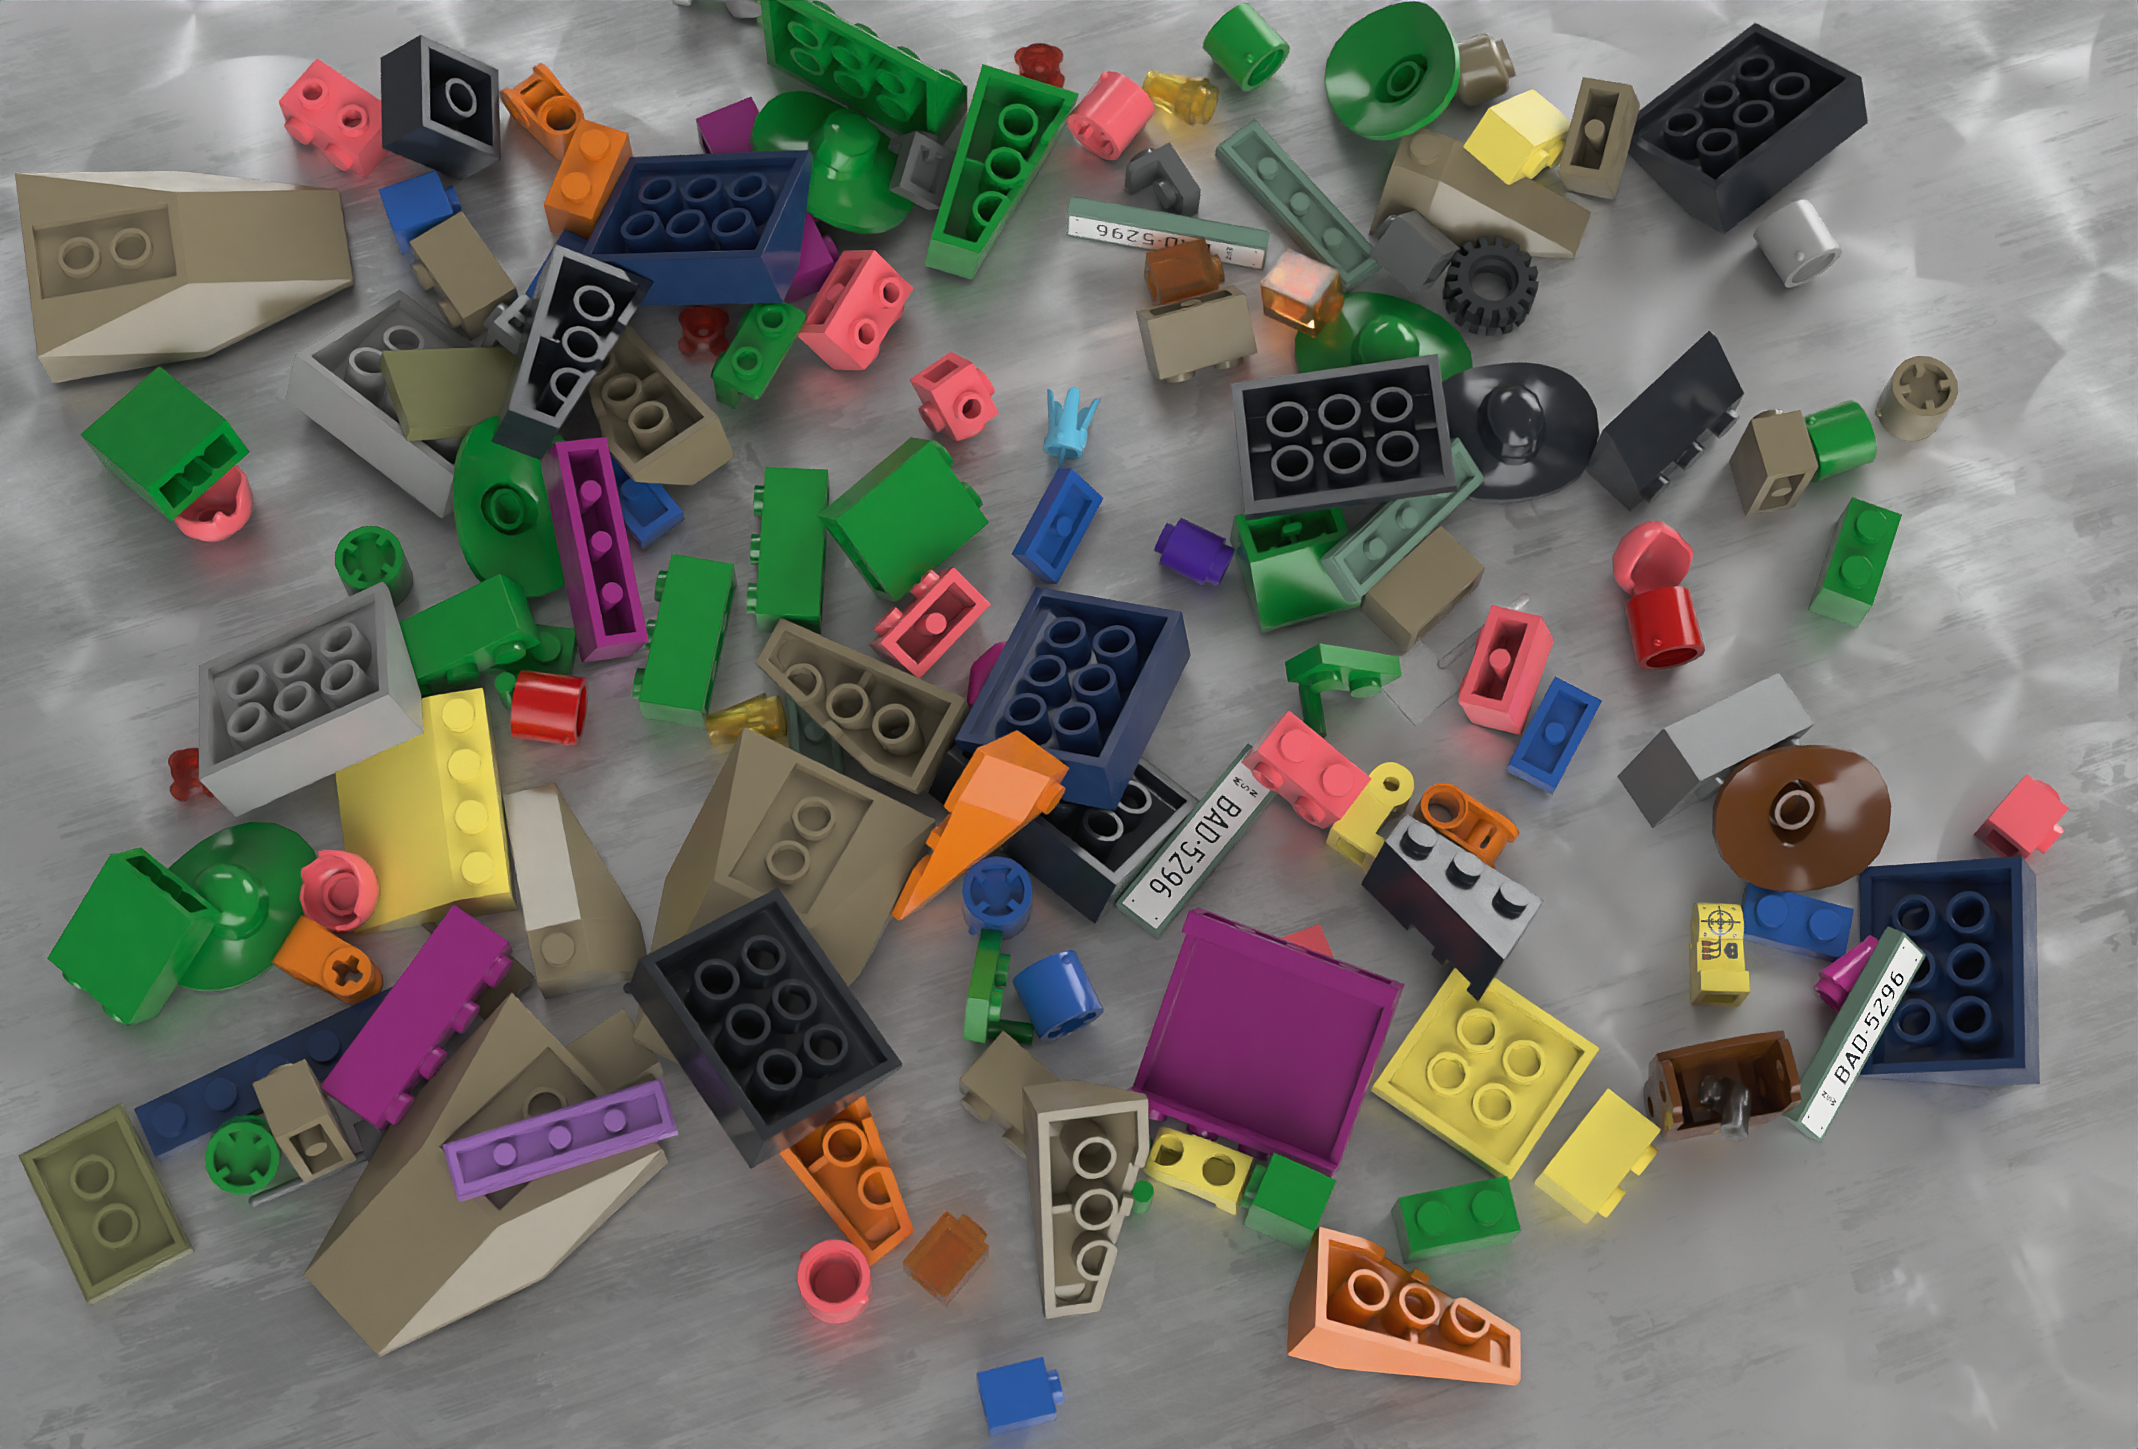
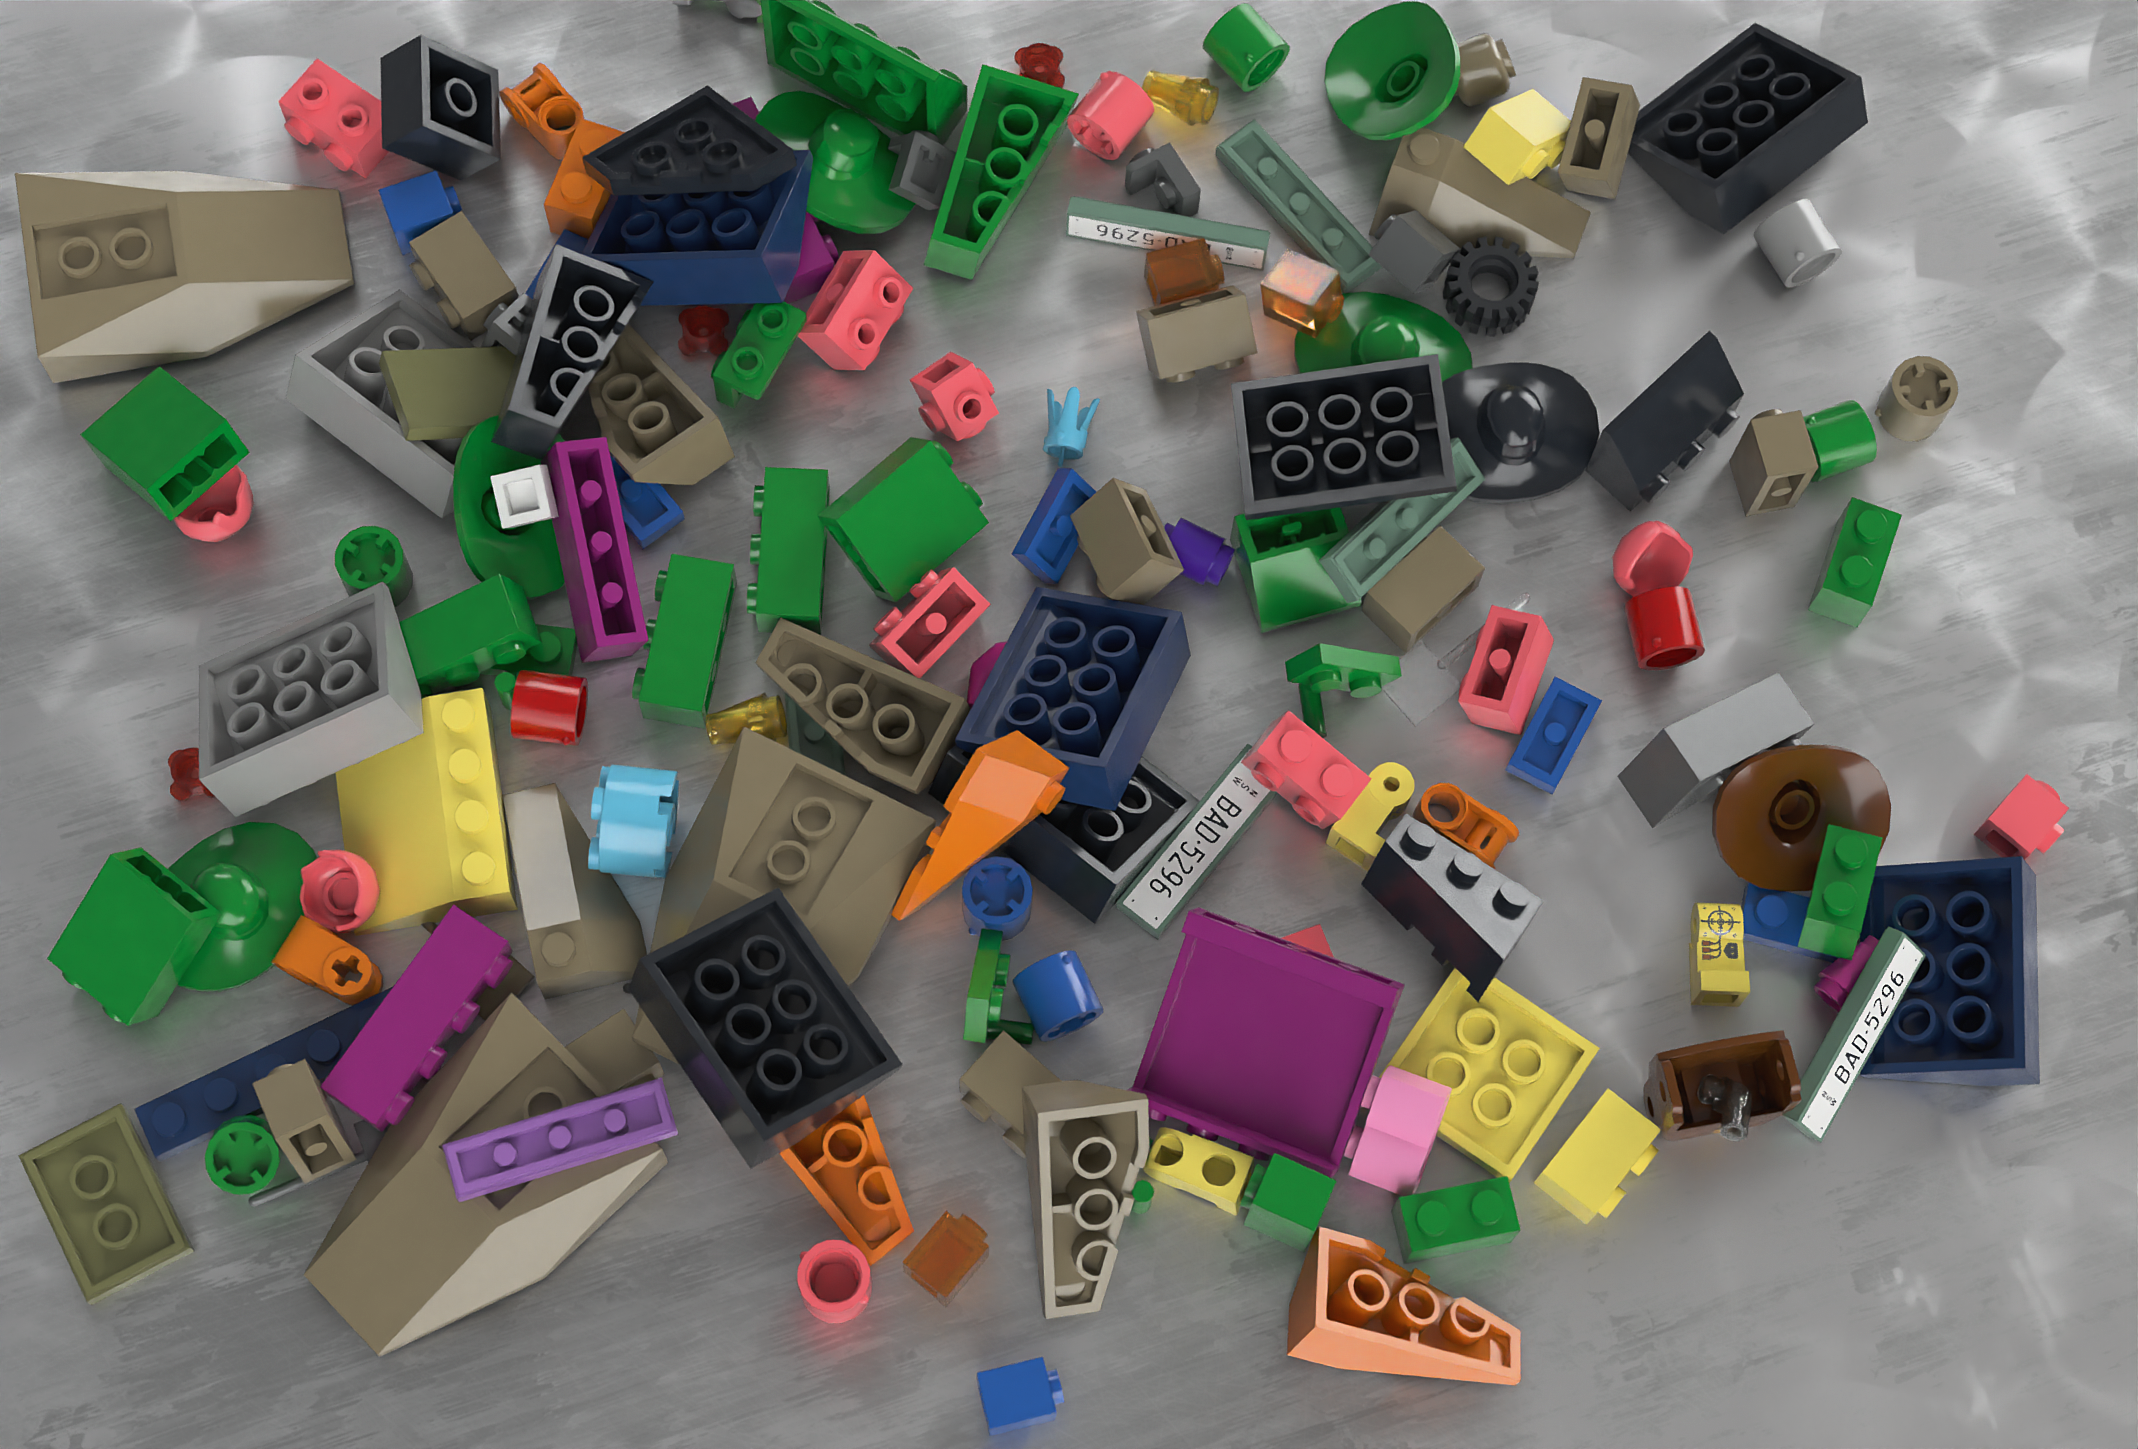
none -> white tile [491,465,559,529]
none -> black plate [582,85,797,196]
none -> medium azure brick [588,764,679,879]
none -> dark tan brick [1070,478,1184,605]
none -> bright pink brick [1344,1065,1452,1196]
none -> green brick [1798,824,1883,961]

